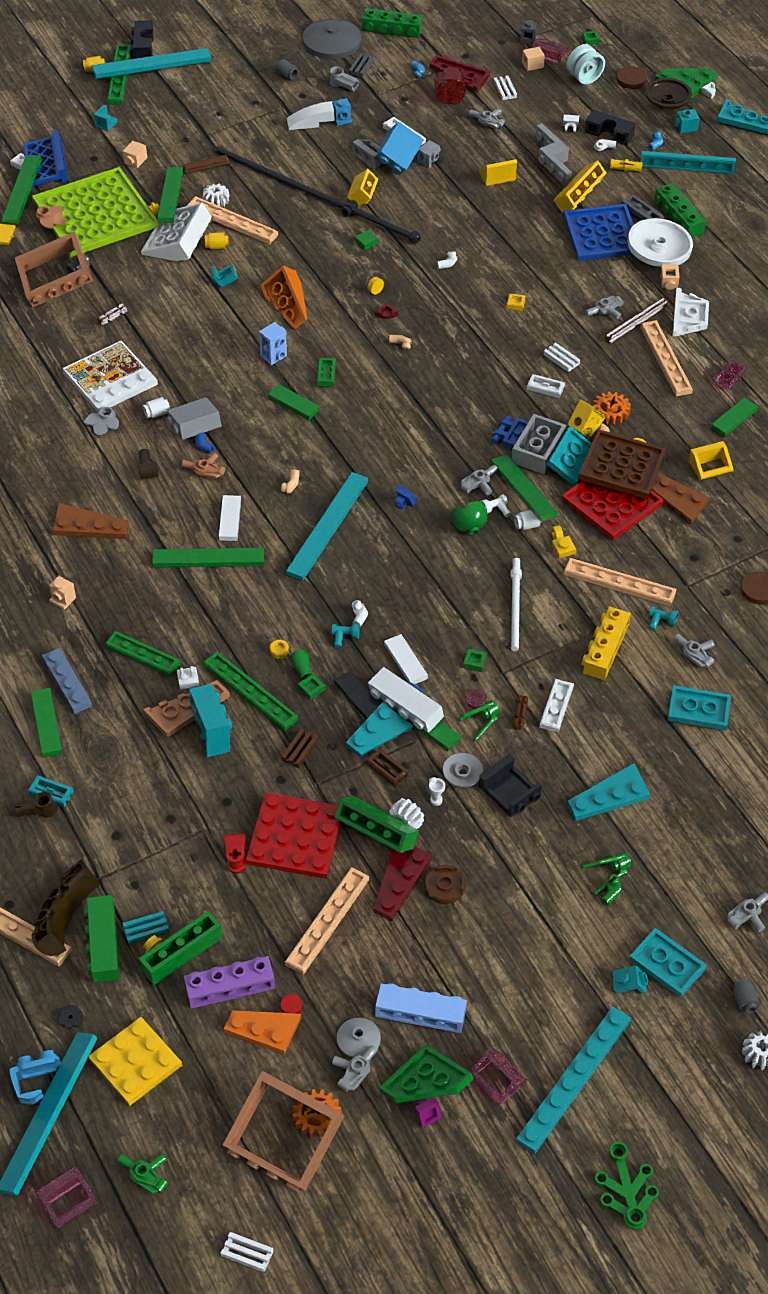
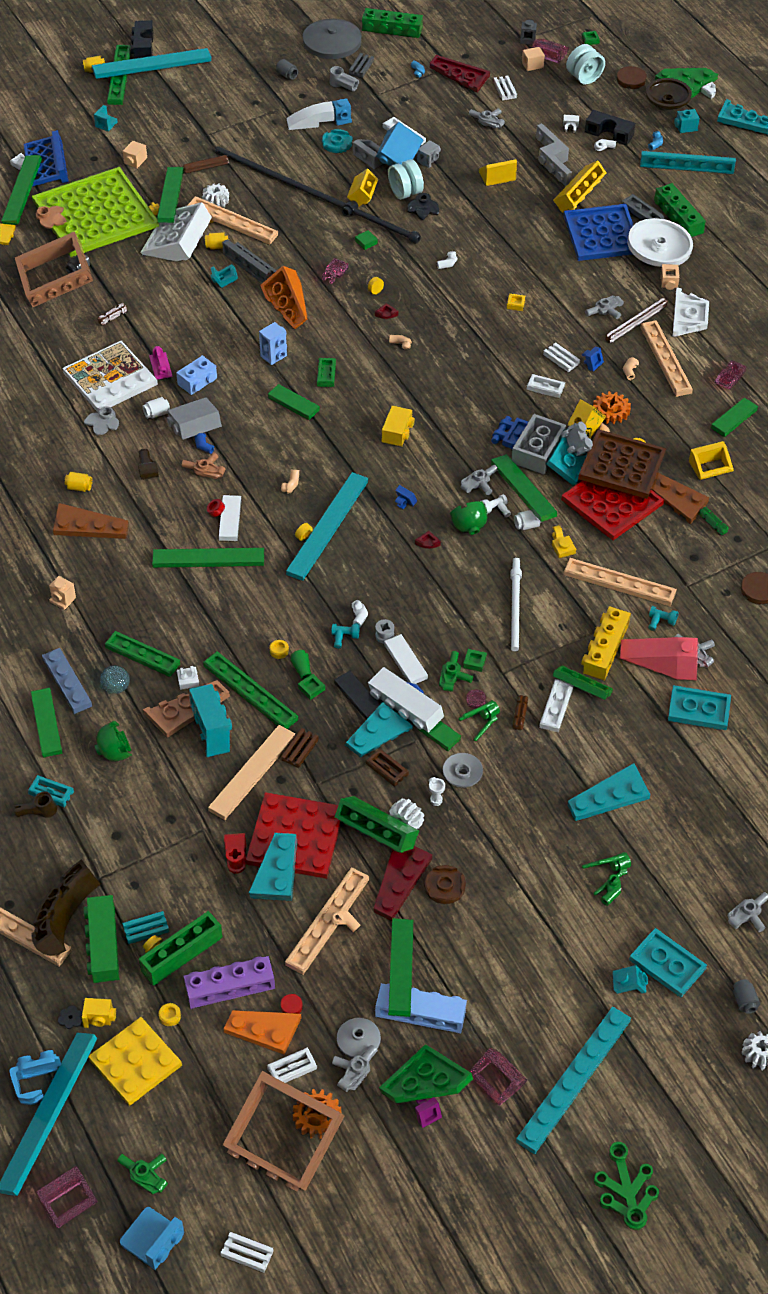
clear red brick [434,68,466,104] -> none
black panel [478,754,542,817] -> none
yellow pin [610,159,642,172] -> none
none -> yellow brick [65,472,92,492]
none -> yellow brick [82,998,116,1028]
none -> green cylinder [95,721,132,762]
none -> clear light blue hair [99,665,130,694]
none -> dark azure bracket [120,1207,184,1270]
none -> dark pink hinge [149,346,173,379]
none -> yellow tile [159,1003,181,1026]
none -> light blue brick [176,355,217,395]
none -> red tile [207,499,225,517]
none -> light nougat tile [208,725,295,820]
none -> dark grey fence [222,239,277,283]
none -> teal wedge [249,833,297,901]
none -> white tile [267,1047,317,1083]
none -> yellow tile [295,523,313,541]
none -> teal tile [322,129,352,153]
none -> clear pink plate [322,258,349,284]
none -> light nougat arm [331,910,361,932]
none -> light grey wheel [375,619,394,644]
none -> yellow brick [382,406,415,446]
none -> light aqua wheel [388,159,424,200]
none -> green tile [388,918,414,1017]
none -> black plate [408,193,439,220]
none -> dark red tile [415,531,441,549]
none -> green piece [439,651,473,692]
none -> green tile [553,666,613,700]
none -> light grey piece [561,422,593,456]
none -> blue tile [582,347,604,371]
none -> coral wedge [620,637,698,681]
none -> light nougat arm [623,357,639,380]
none -> green axle [699,507,729,535]

